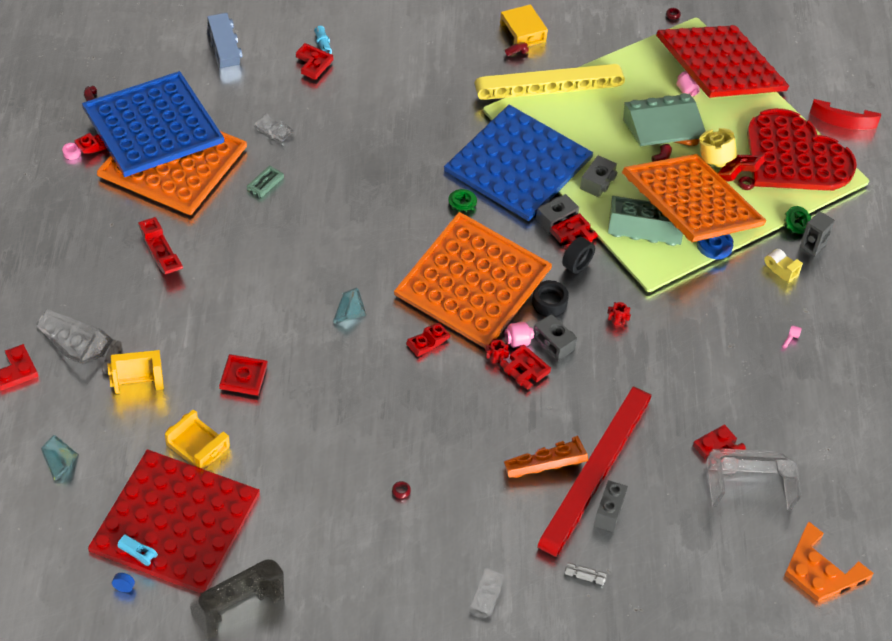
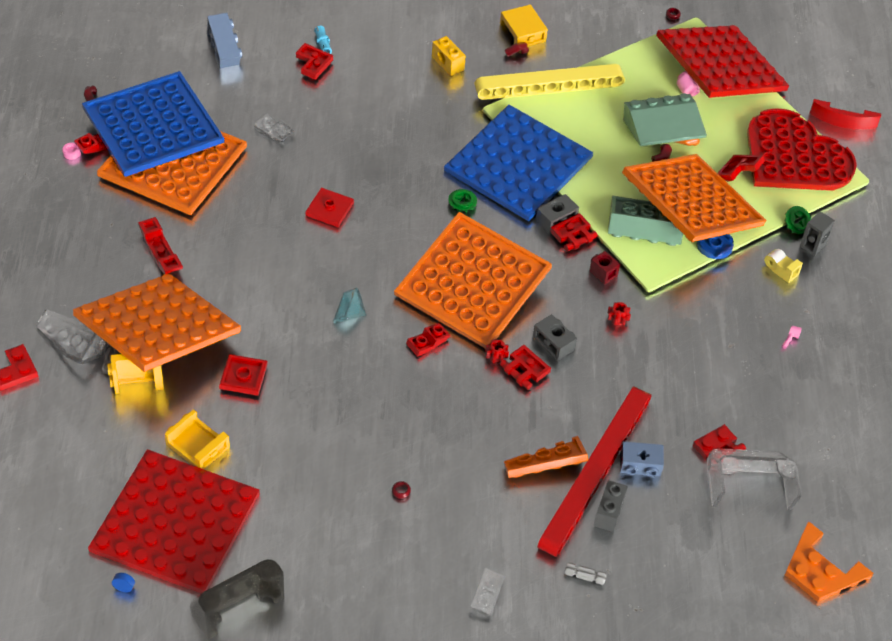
clear light blue slope [41,435,79,480] -> none
medium azure bar [118,534,158,566] -> none
sand green tile [247,166,284,198] -> none
bright pink head [504,322,534,348] -> none
black tyre [532,280,569,316] -> none
black tyre [562,237,595,274] -> none
dark grey brick [580,155,618,197] -> none
light yellow brick [699,128,737,167] -> none
dark red piece [738,176,754,190] -> none
none -> orange plate [73,273,241,372]
none -> red plate [305,187,354,228]
none -> yellow brick [432,36,466,76]
none -> dark red brick [589,251,620,285]
none -> sand blue brick [620,441,664,477]

